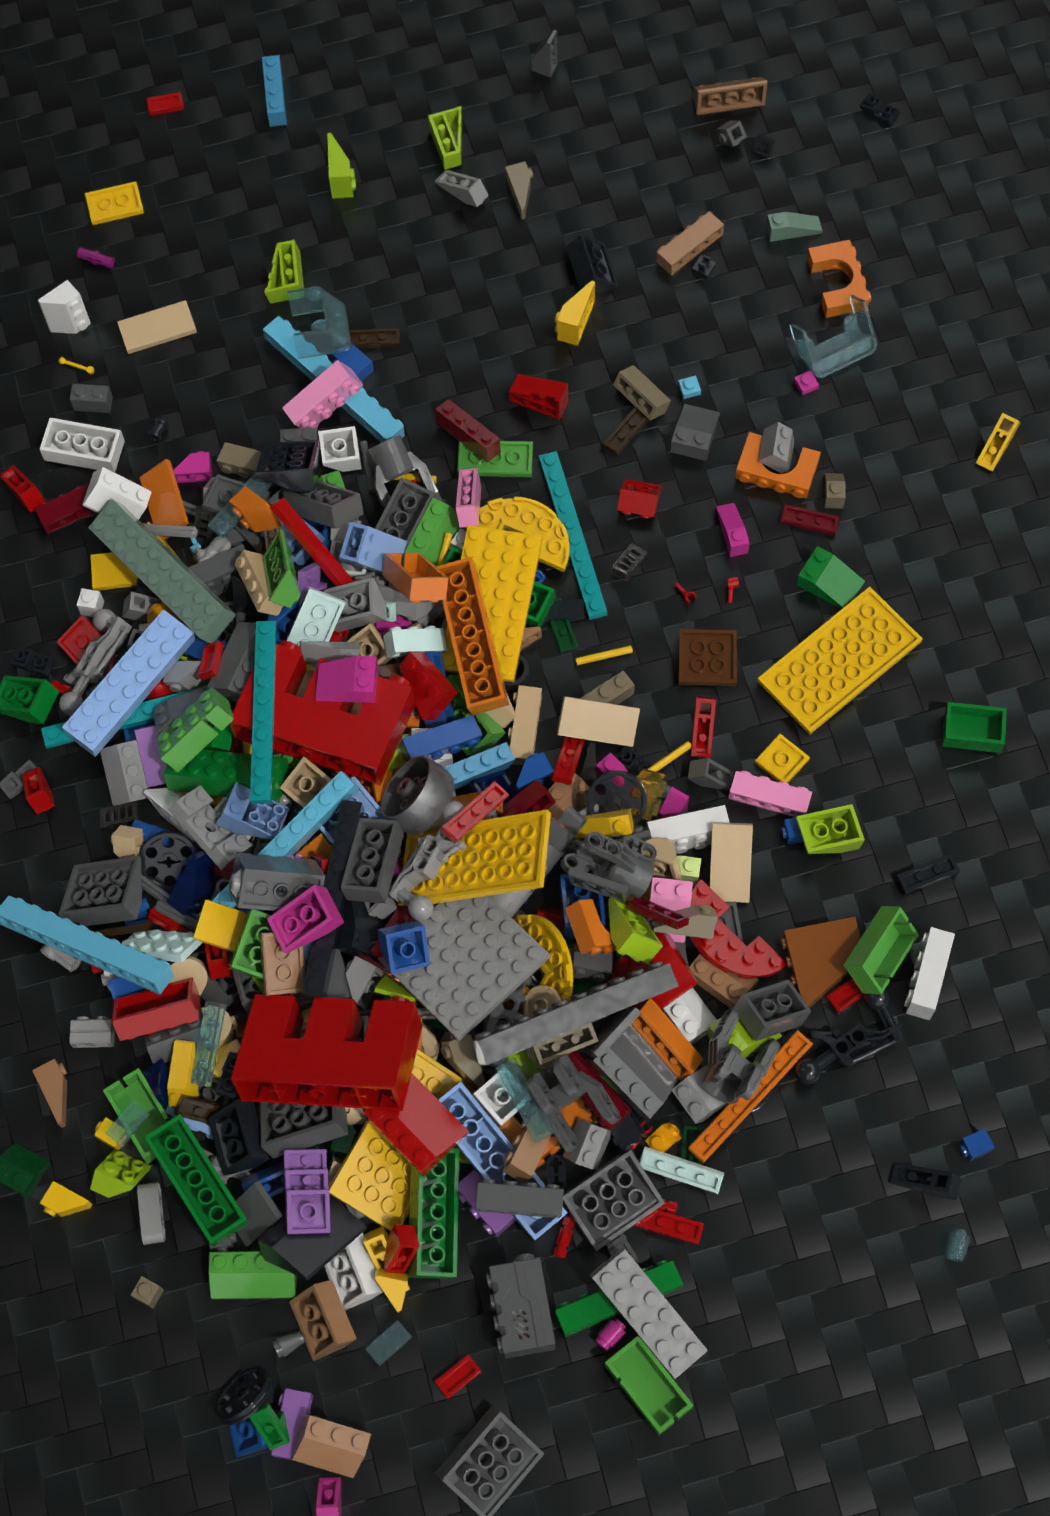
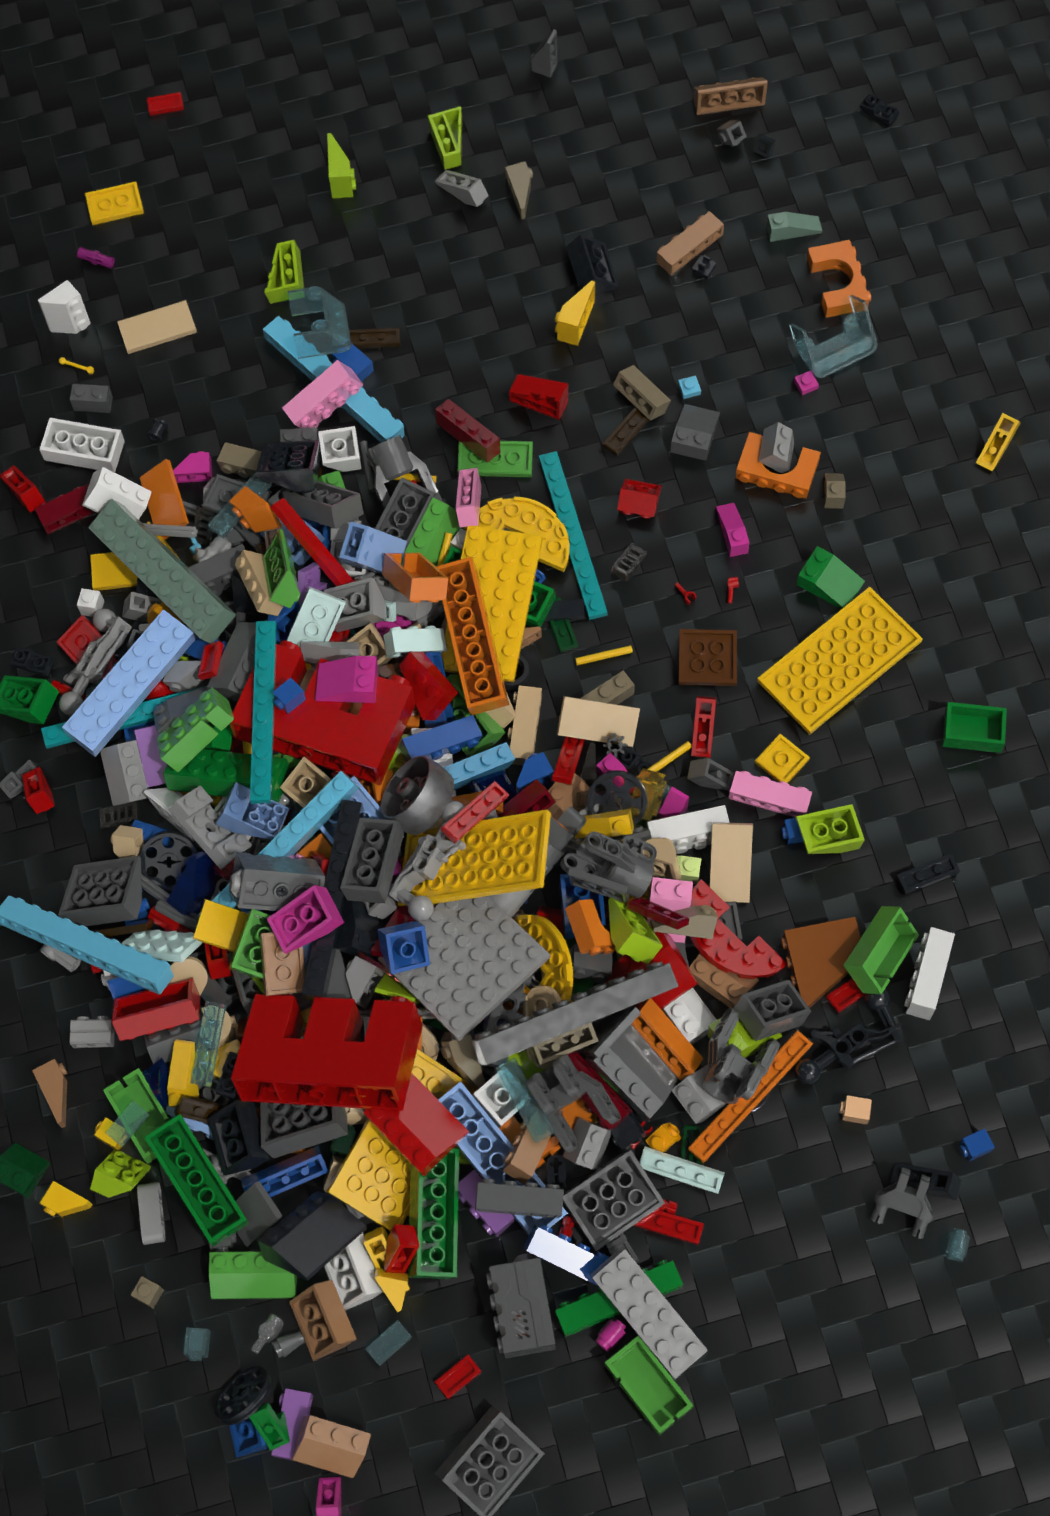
dark azure brick [262,55,287,126] -> none
medium lavender slope [283,1149,330,1234] -> none
dark red tile [780,504,840,536] -> none
none -> clear light blue brick [183,1328,211,1361]
none -> clear piece [251,1314,284,1354]
none -> blue brick [272,678,306,714]
none -> brick [523,1224,609,1286]
none -> dark grey gear [603,733,628,758]
none -> light nougat brick [839,1095,872,1124]
none -> dark grey connector [870,1167,934,1239]

